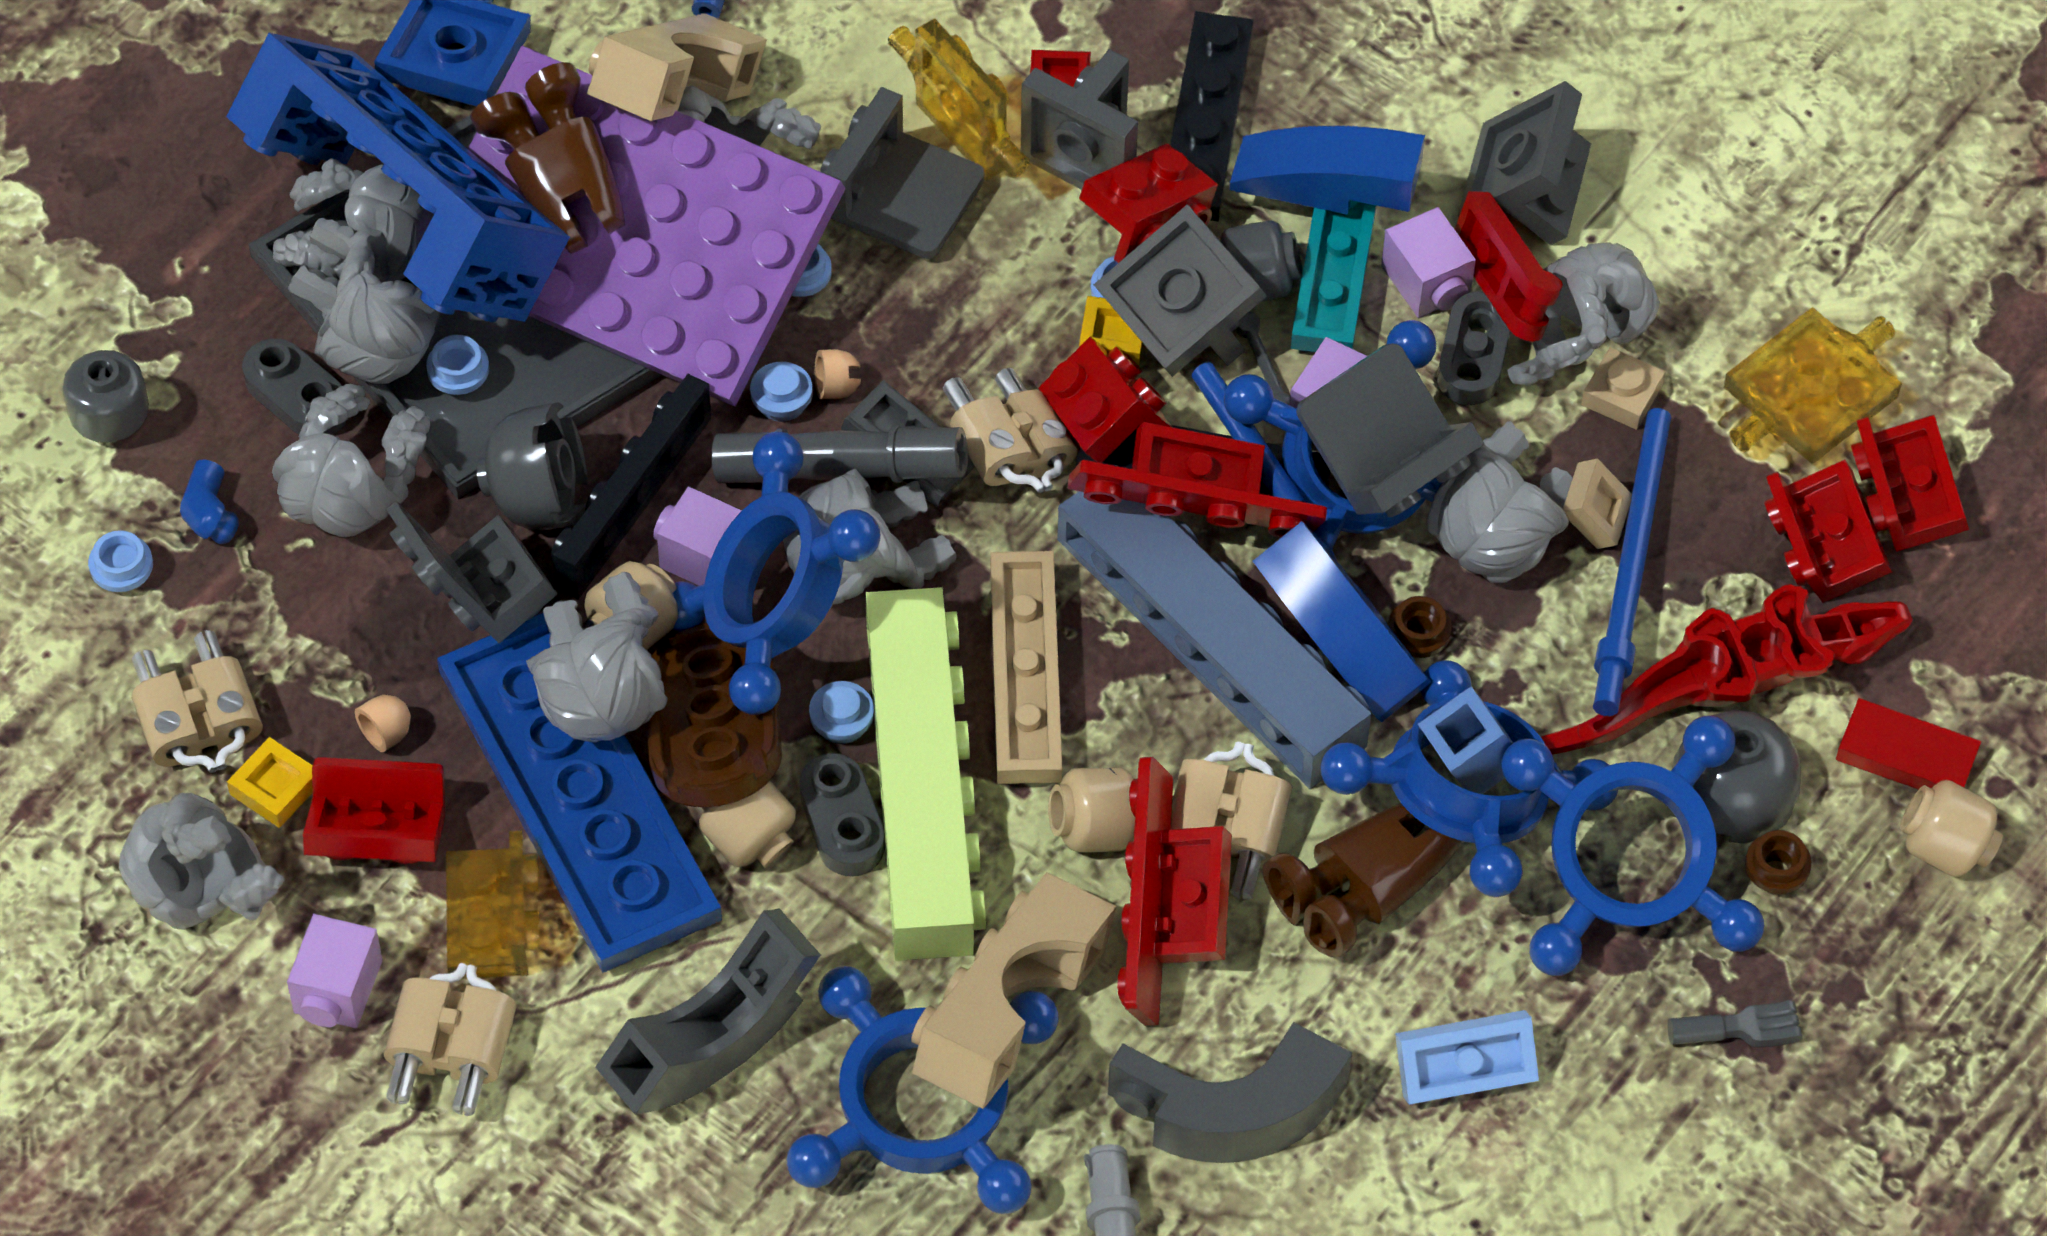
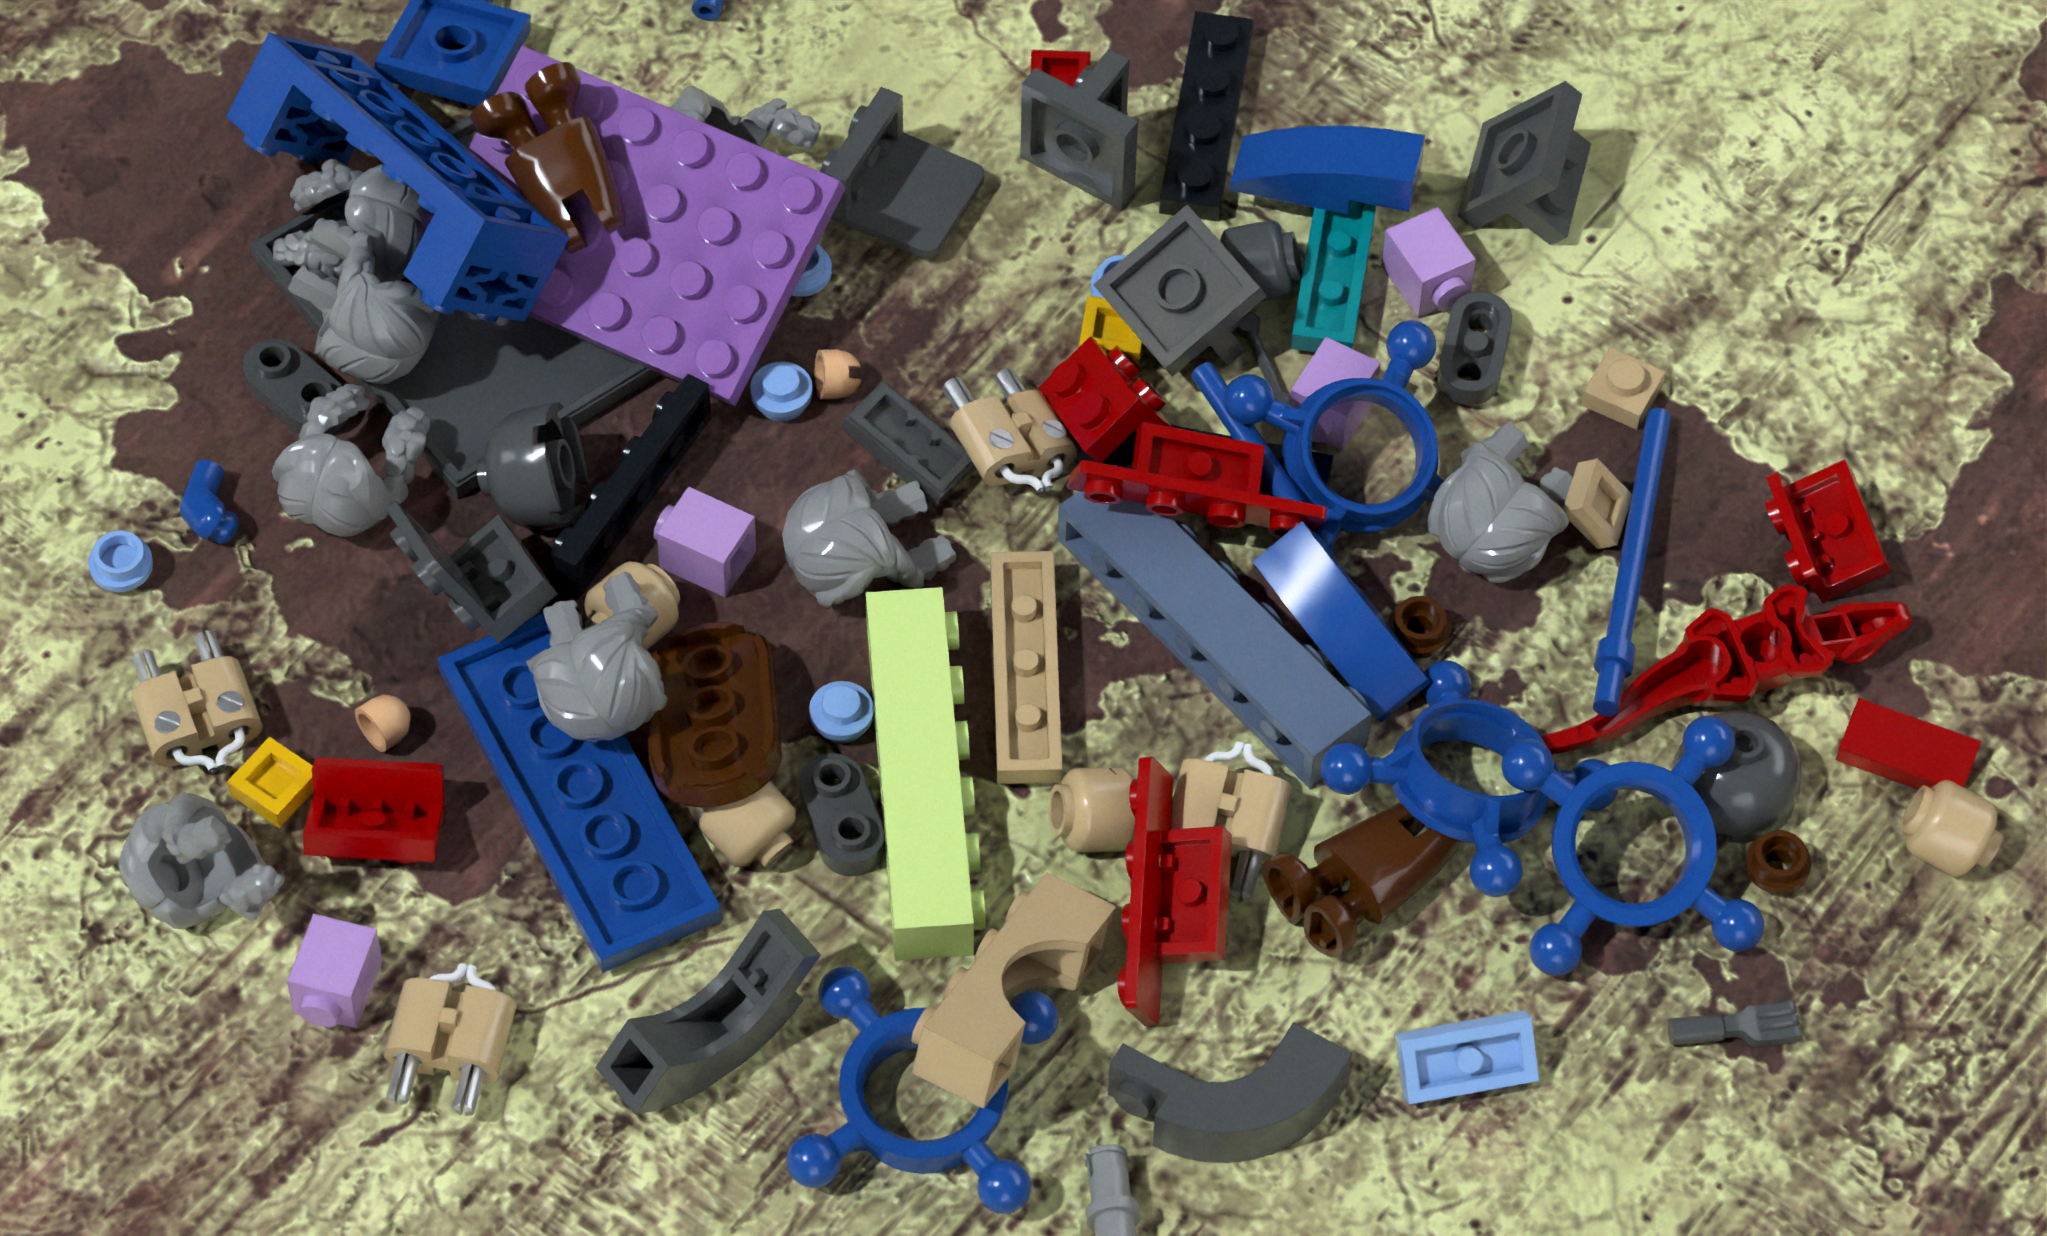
dark grey head [62,350,149,443] -> none
light blue plate [426,335,489,395] -> none
clear yellow bracket [446,830,541,979] -> none
tan arch [587,13,767,121] -> none
blue piece [672,432,881,715] -> none
dark grey piece [712,426,968,484] -> none
clear yellow plate [888,18,1030,181] -> none
red bracket [1079,143,1218,263] -> none
dark grey bracket [1296,343,1485,517] -> none
medium blue brick [1418,686,1513,794] -> none
red plate [1454,191,1563,342] -> none
light grey hair [1507,242,1660,386] -> none
clear yellow plate [1723,307,1902,465] -> none
red bracket [1851,415,1969,552] -> none

